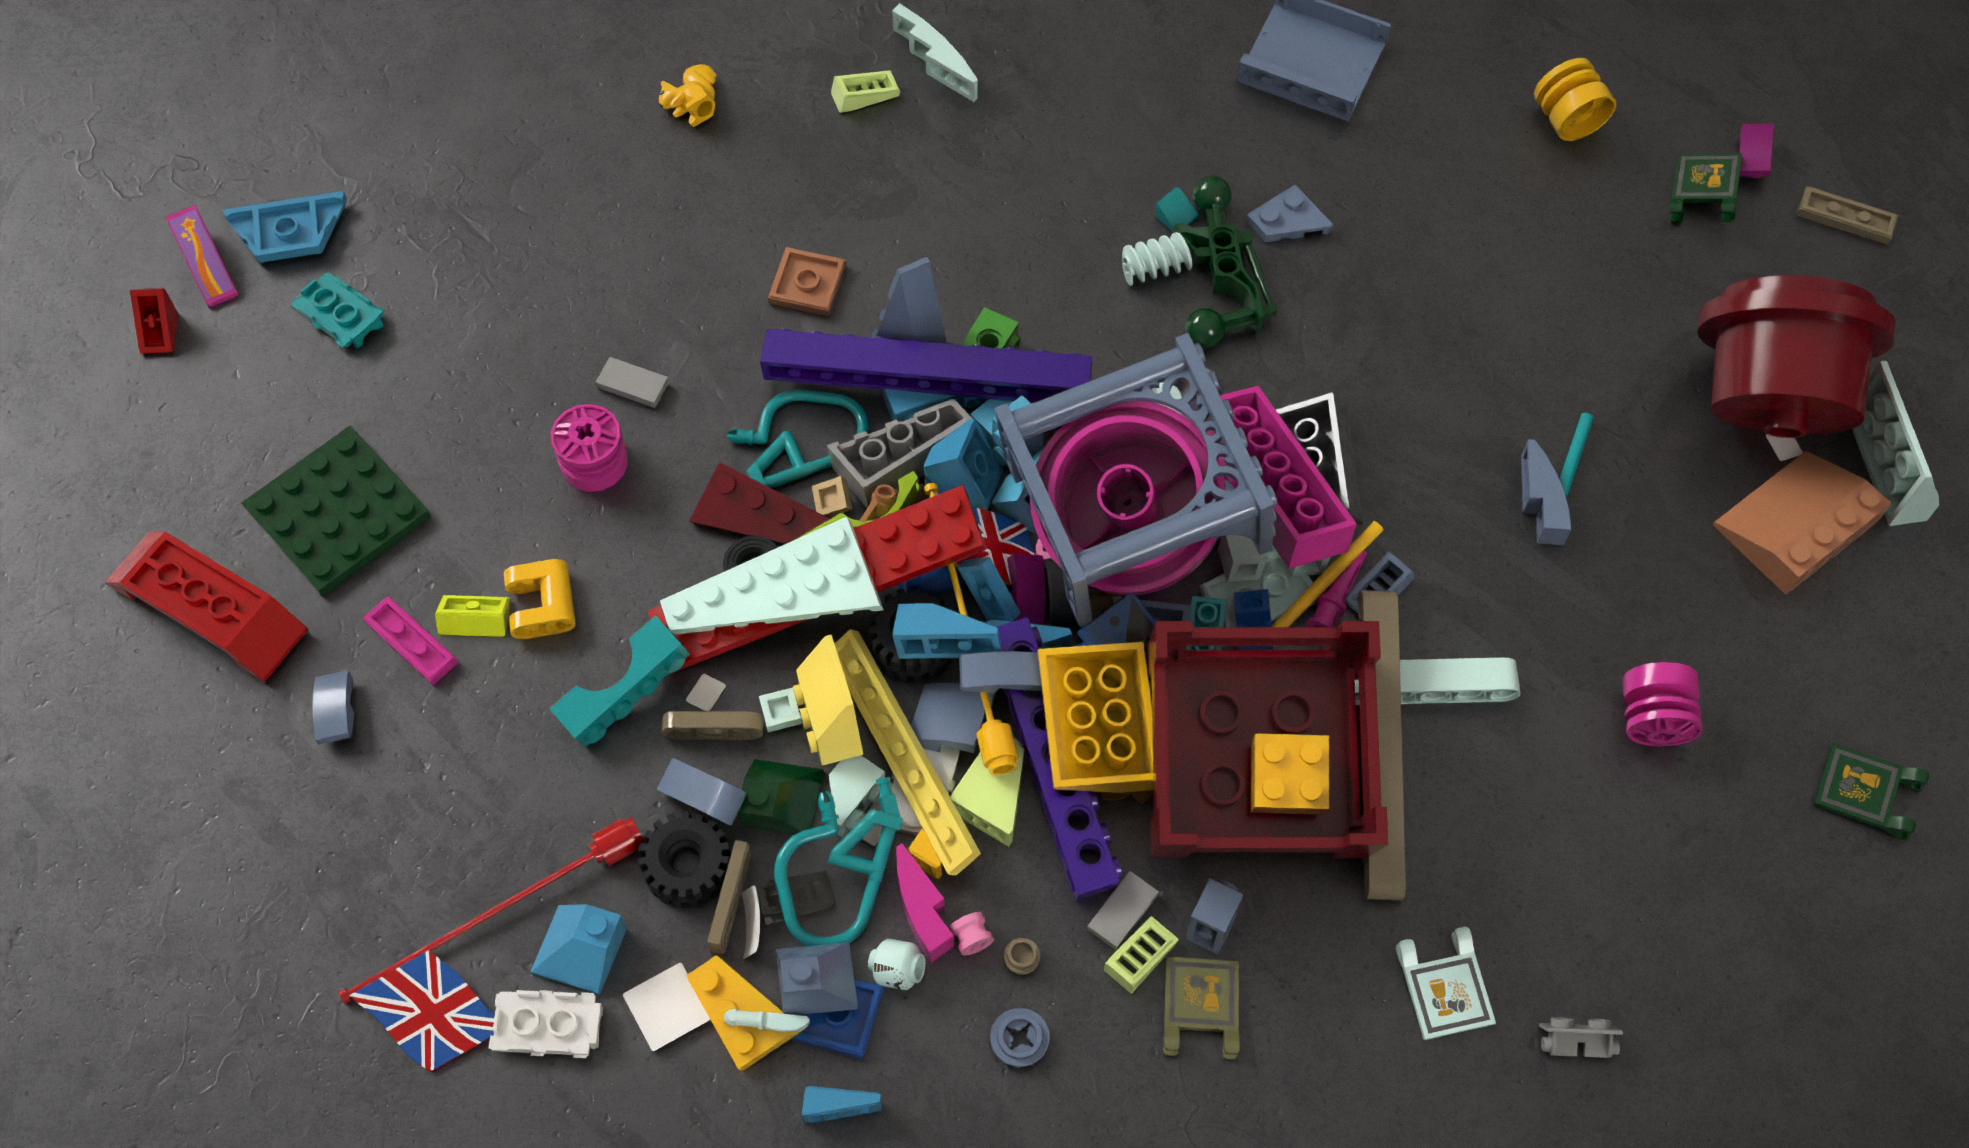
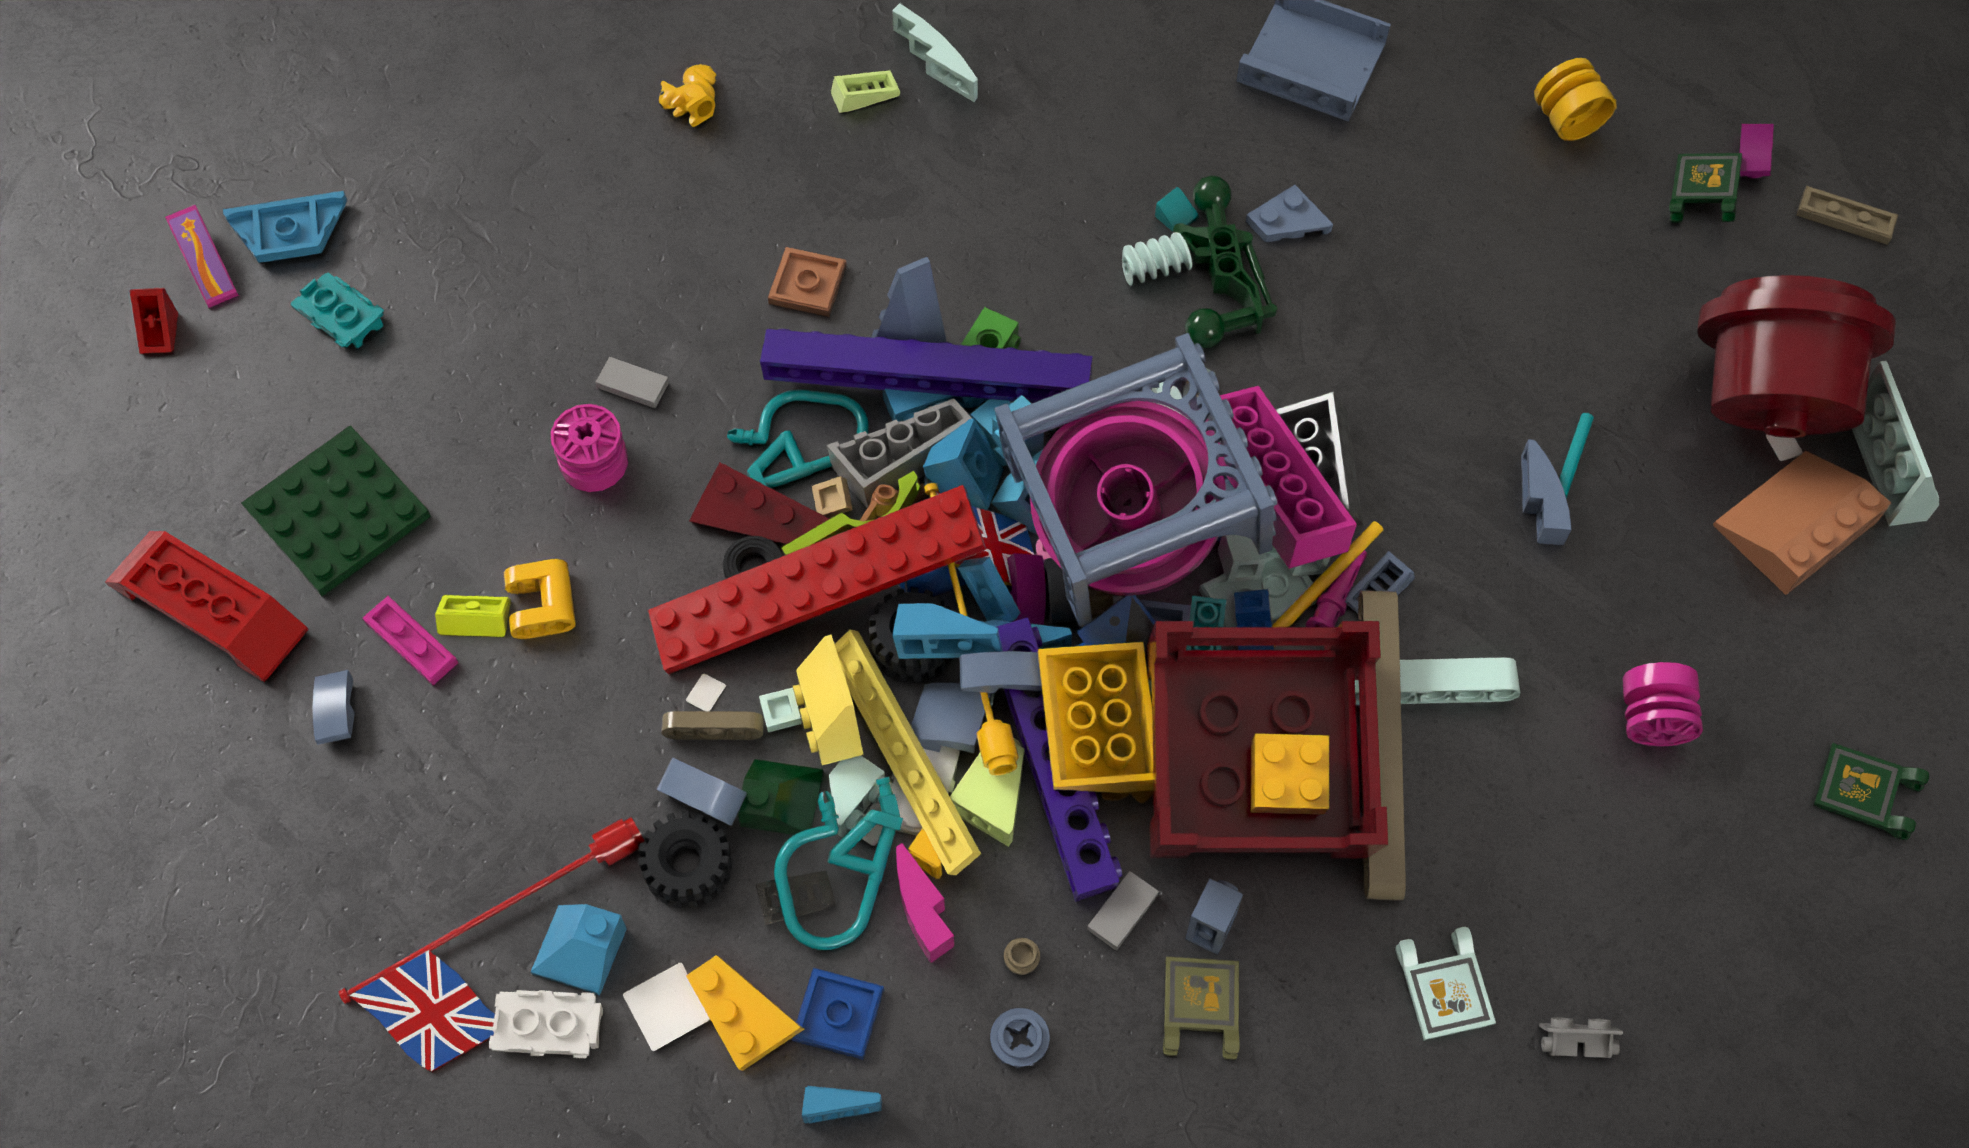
teal arch [550,615,690,747] -> none
light aqua wing [660,517,884,635] -> none
dark tan tile [707,840,752,956] -> none
light aqua piece [724,1008,810,1032] -> none
white sticker [742,885,760,959] -> none
sand blue slope [776,942,858,1015] -> none
light aqua head [868,939,926,990] -> none
bright pink wheel [950,912,994,956] -> none
yellowish green slope [1104,916,1179,994] -> none

